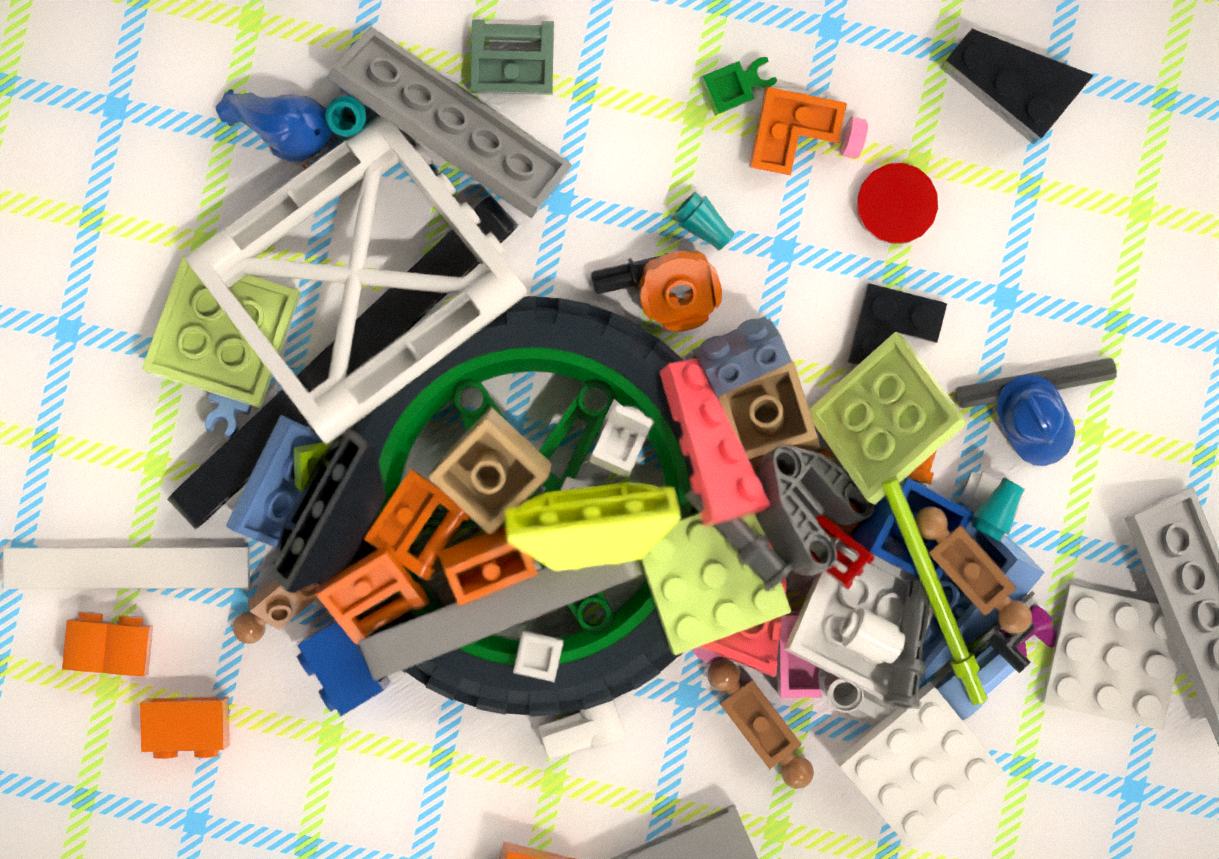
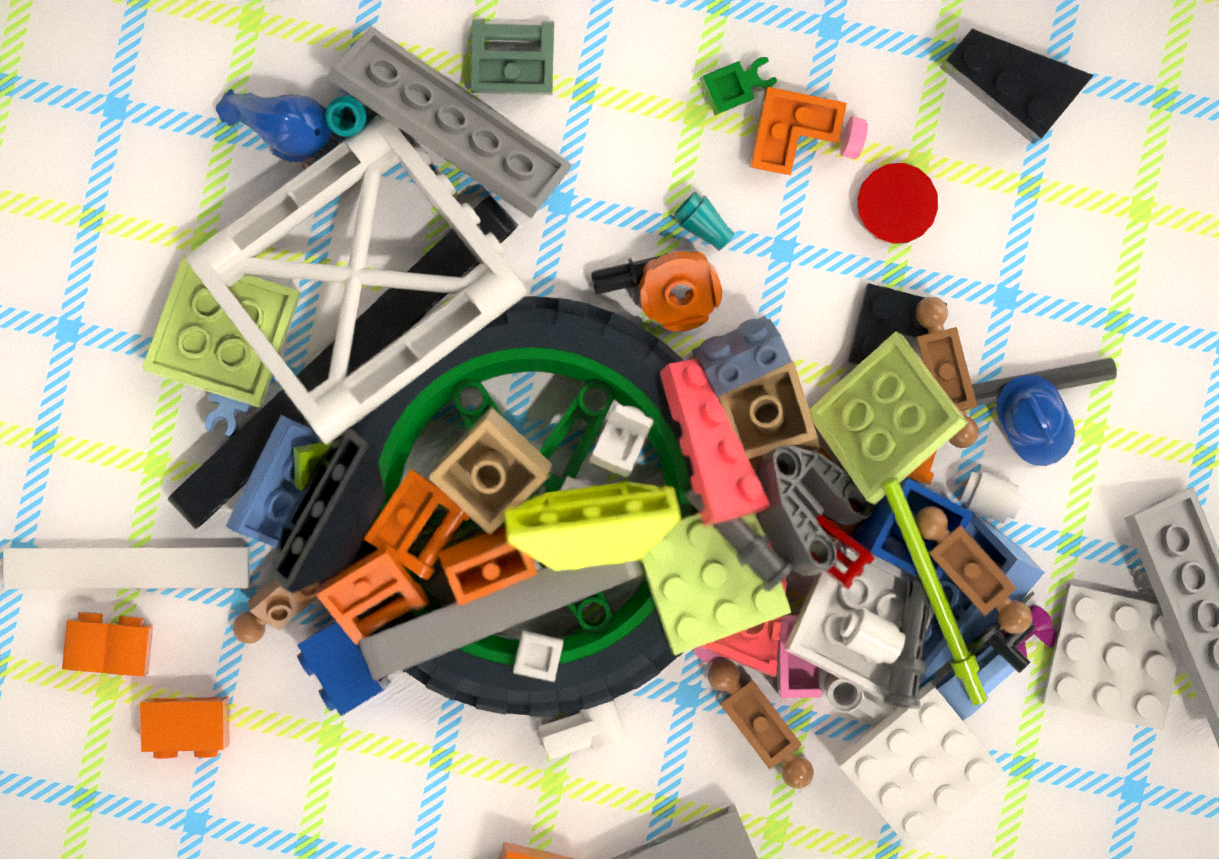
teal cone [971,477,1025,542] -> none
none -> medium nougat plate [915,297,979,448]

